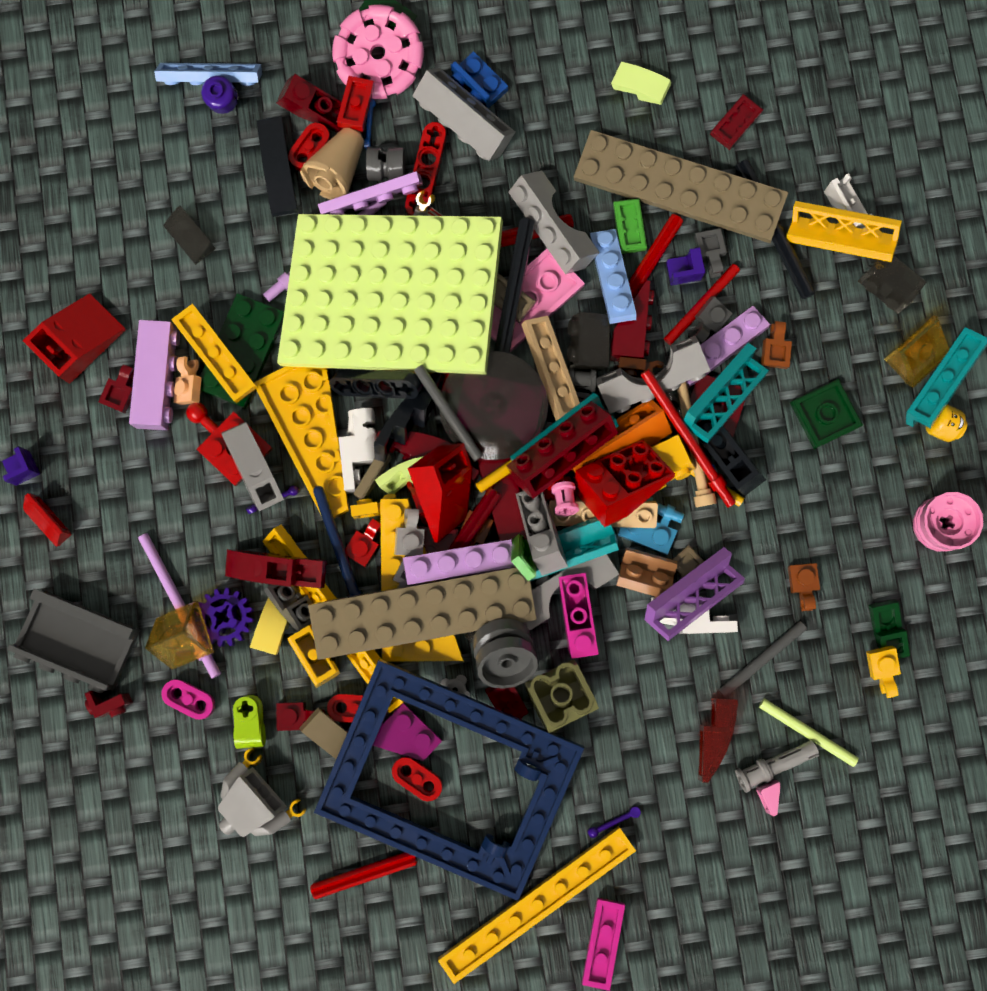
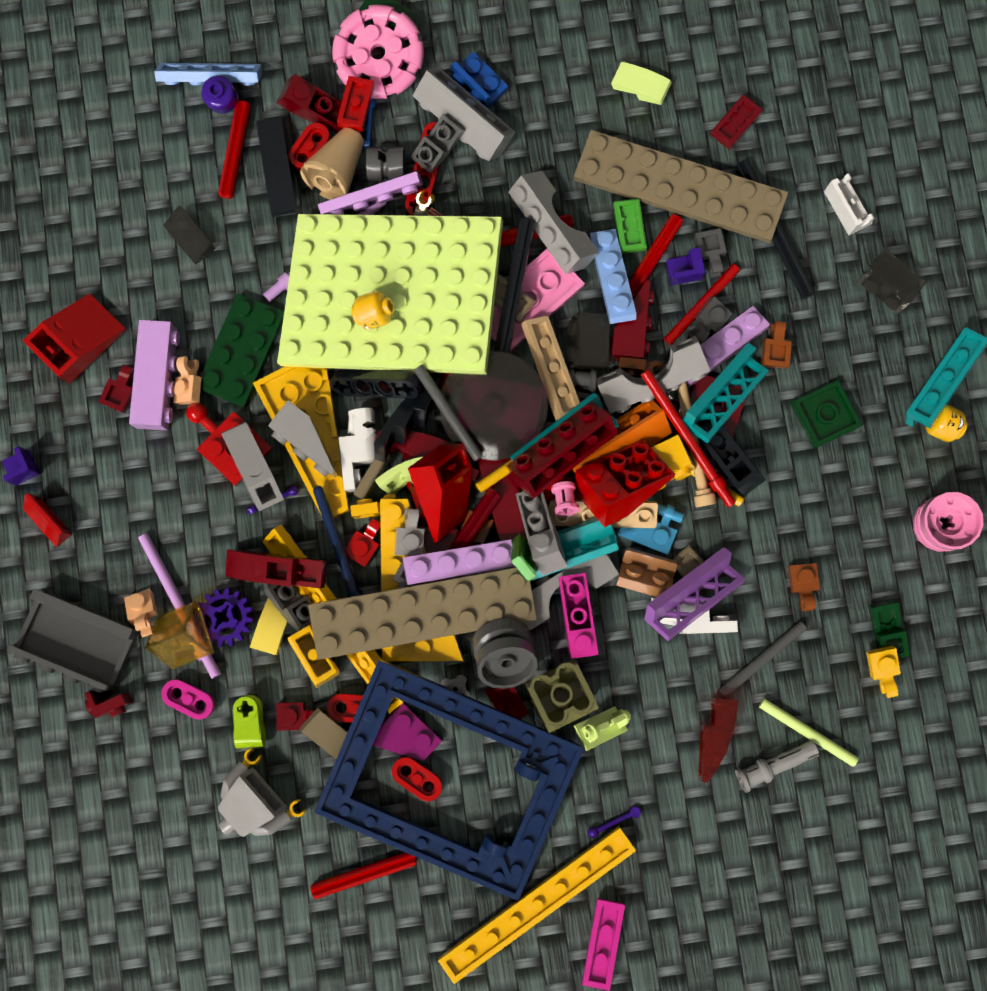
yellow plate [171,304,257,403] -> none
bright pink slope [756,780,780,816] -> none
yellow fence [787,201,902,262] -> none
clear yellow slope [884,315,949,388] -> none
none -> light nougat plate [124,588,158,638]
none -> red axle [218,100,251,199]
none -> light grey slope [268,400,337,478]
none -> yellow head [351,291,394,330]
none -> dark grey slope [411,114,465,173]
none -> yellowish green hinge [574,706,631,751]

